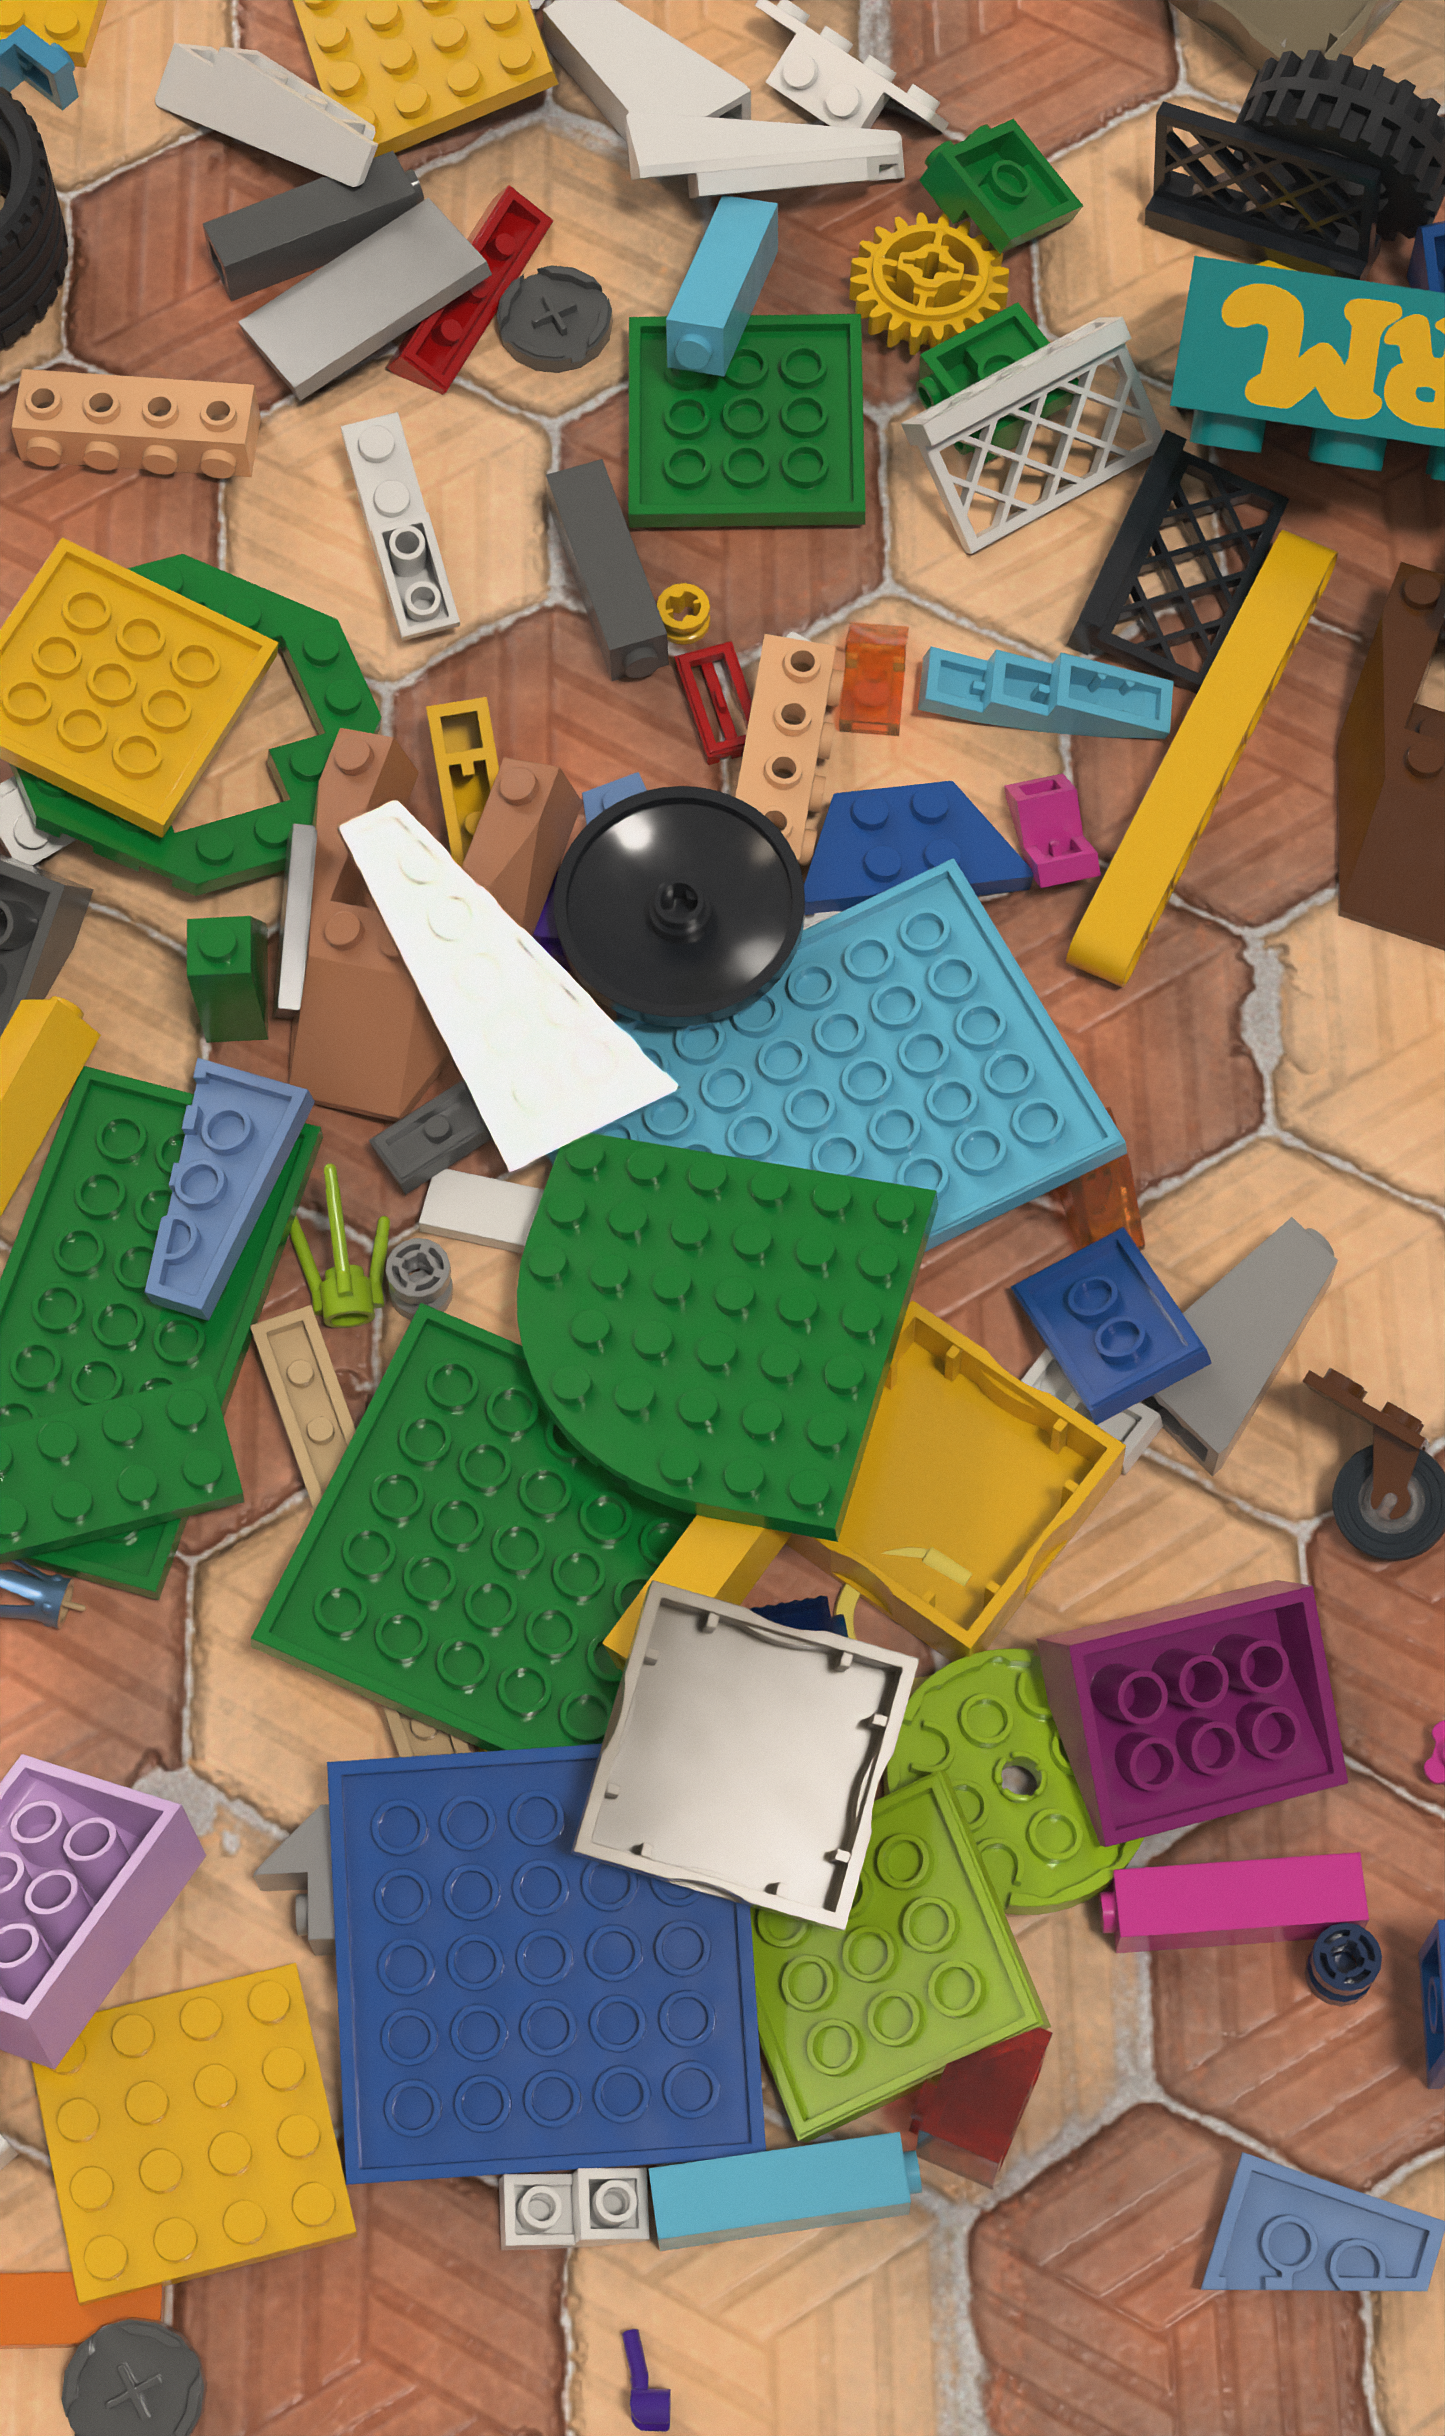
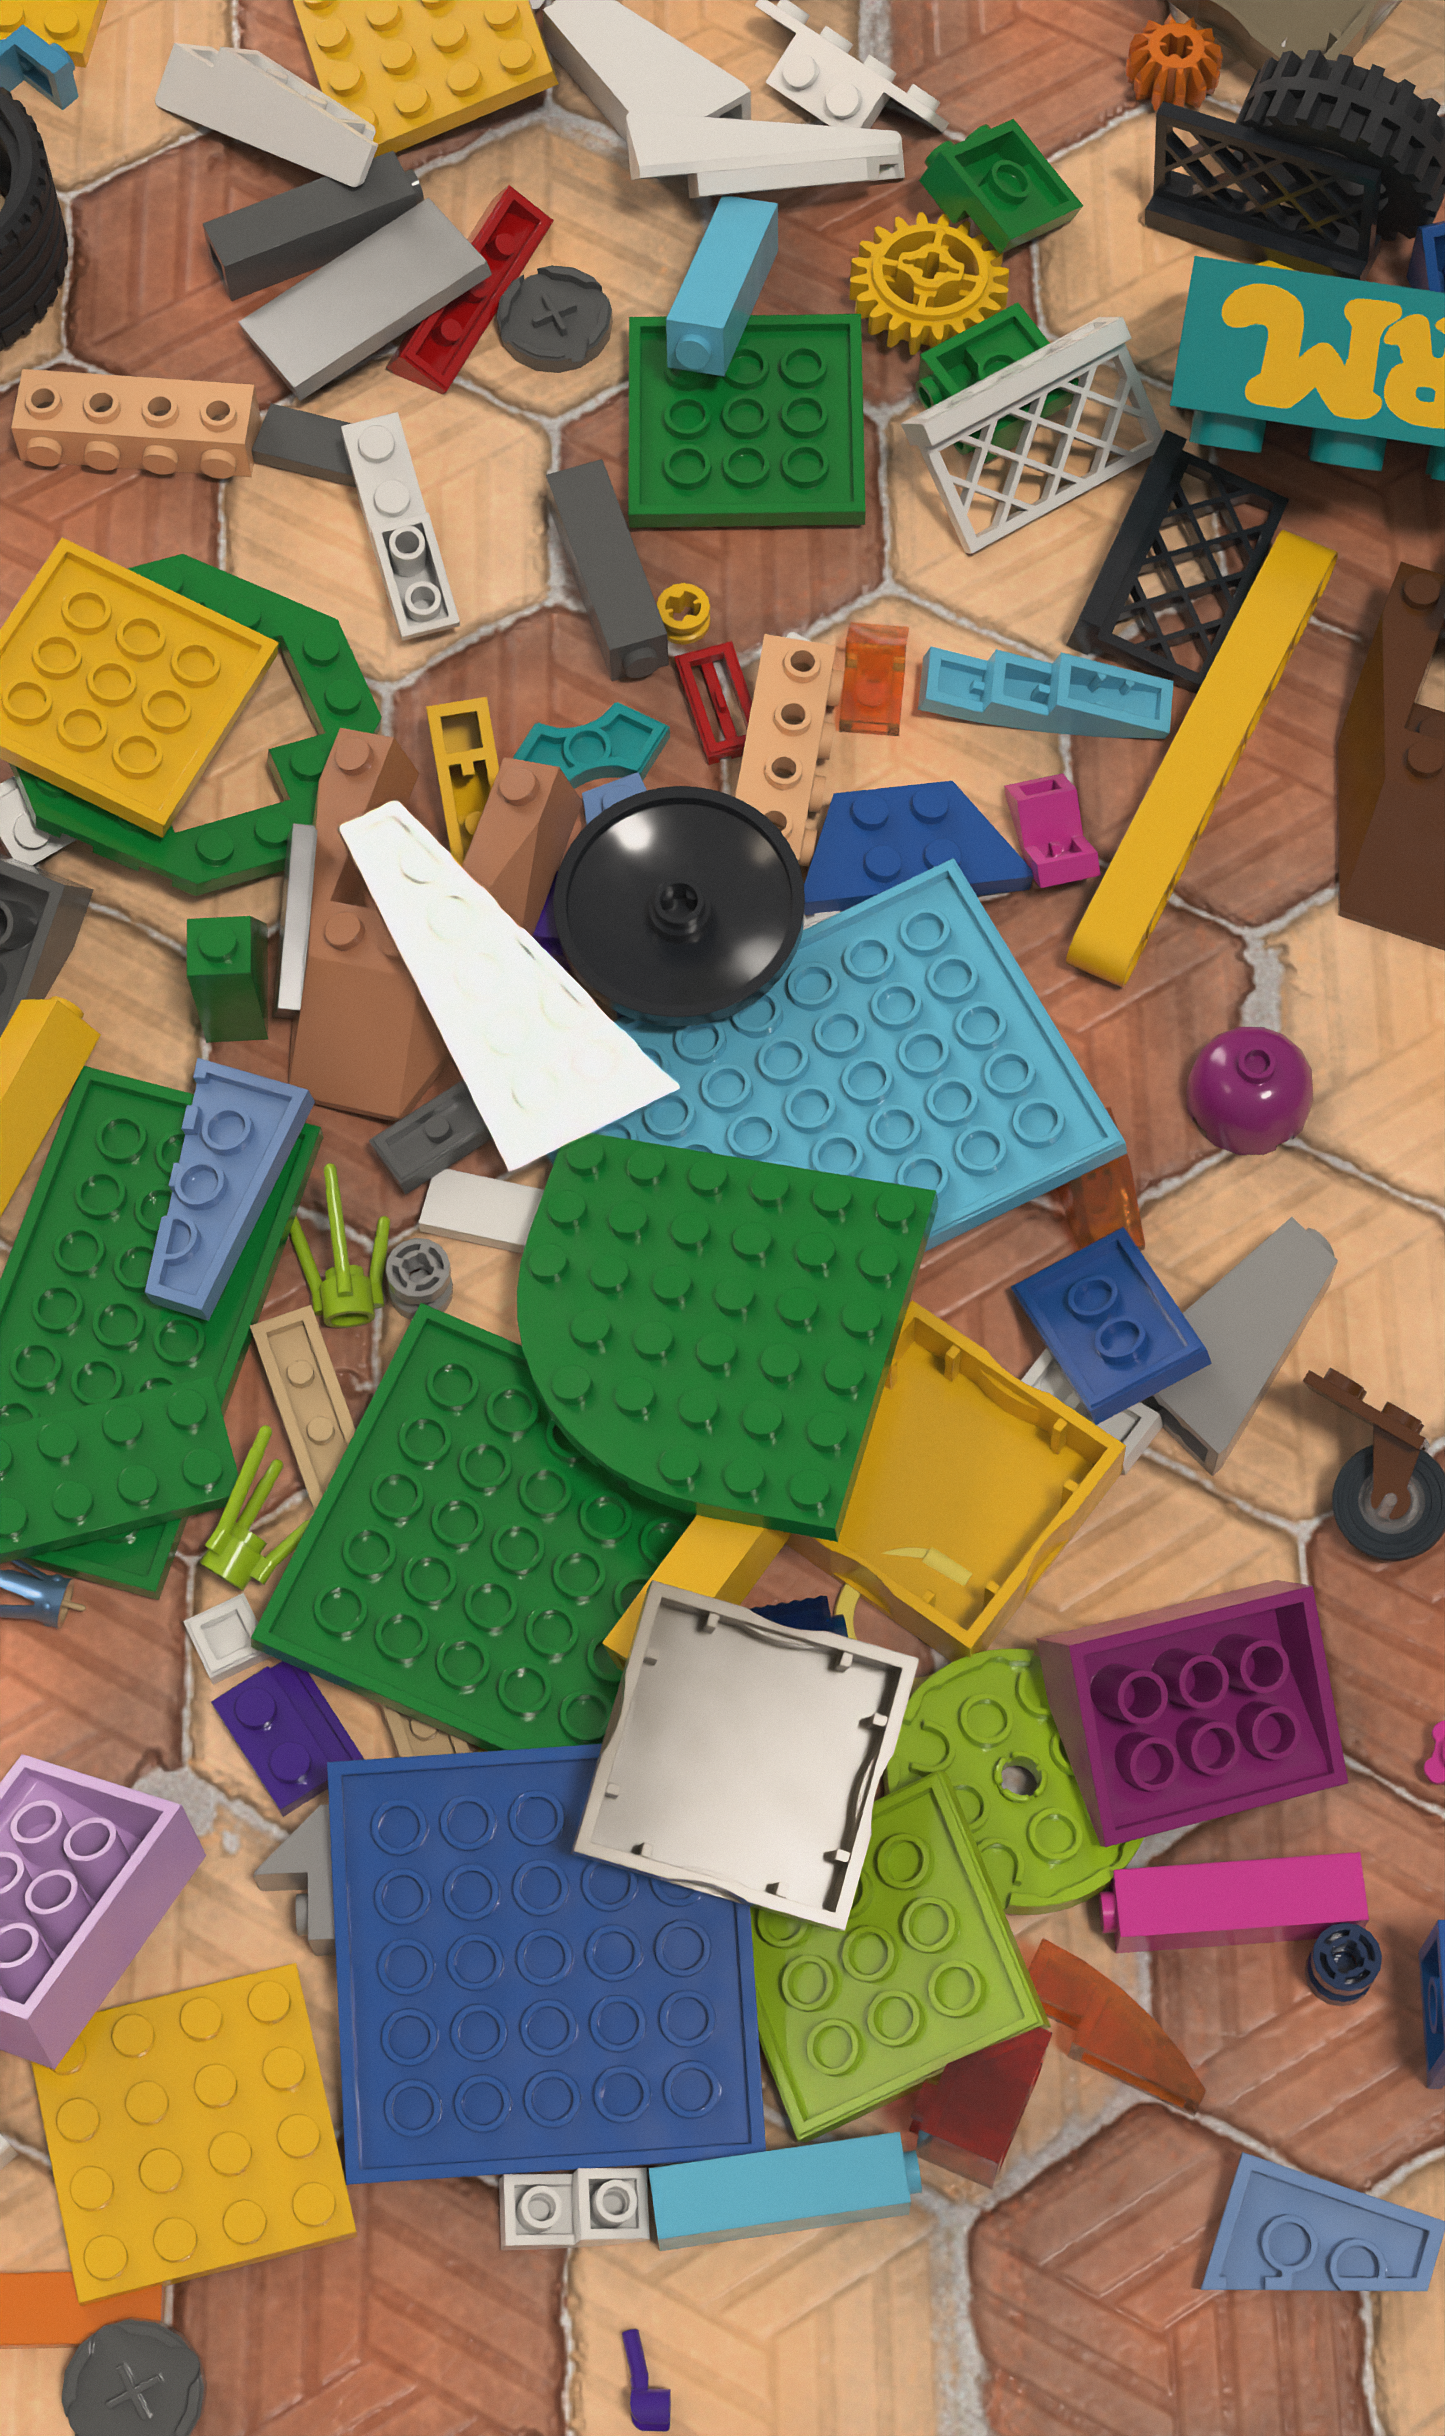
none -> white tile [183,1593,272,1685]
none -> lime plant [199,1425,313,1591]
none -> dark purple plate [211,1661,364,1817]
none -> dark grey tile [252,403,357,488]
none -> teal tile [512,702,670,789]
none -> clear orange slope [1028,1938,1206,2117]
none -> orange gear [1126,13,1223,111]
none -> magenta cylinder [1186,1027,1313,1155]

